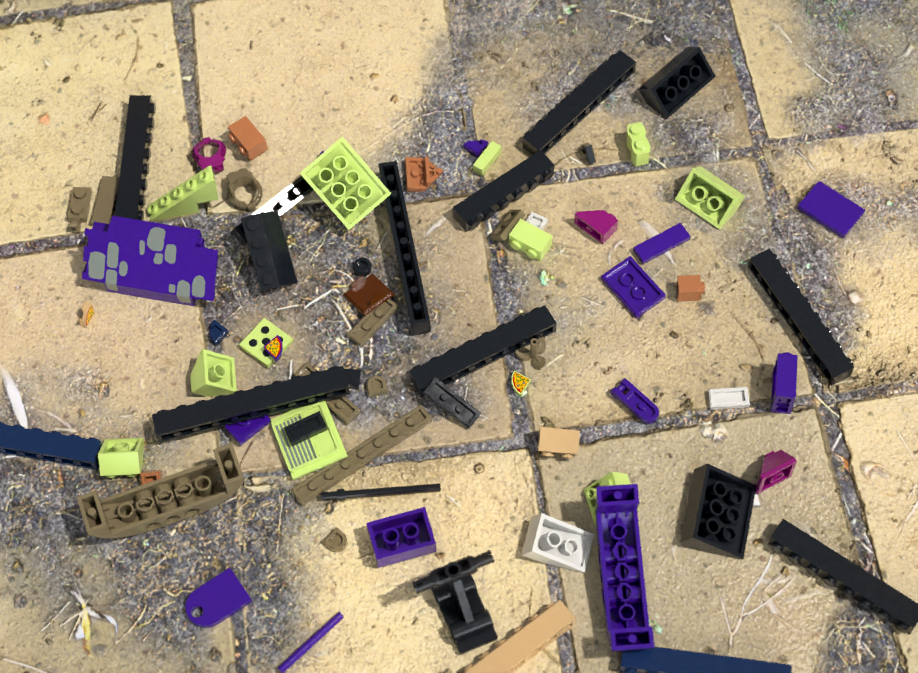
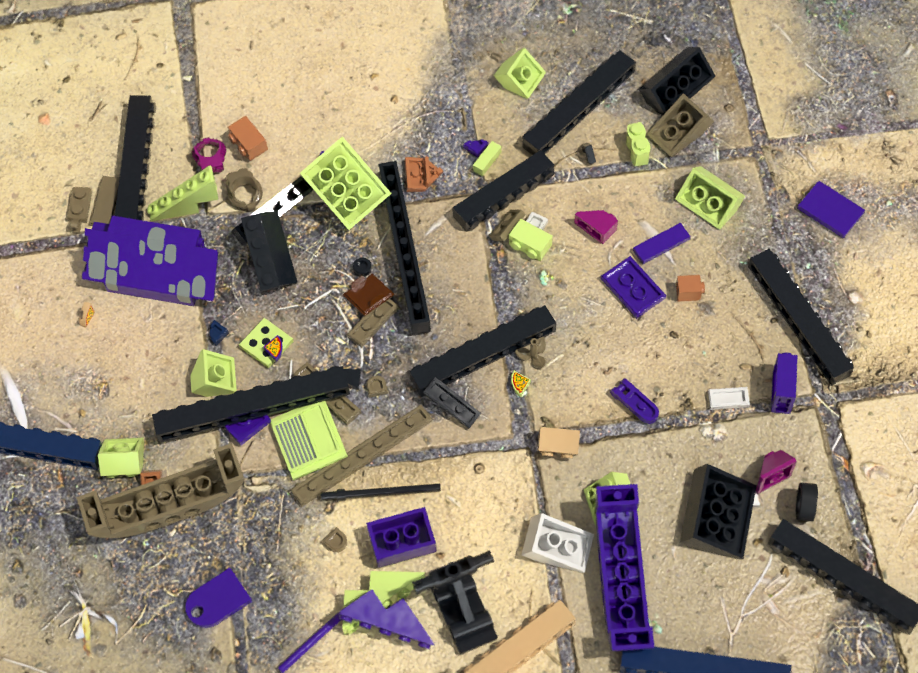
black tile [284,411,328,446] -> none
none -> dark purple slope [338,589,434,650]
none -> yellowish green slope [342,571,425,634]
none -> yellowish green slope [494,48,546,99]
none -> dark tan slope [647,94,714,157]
none -> black tyre [796,482,818,522]

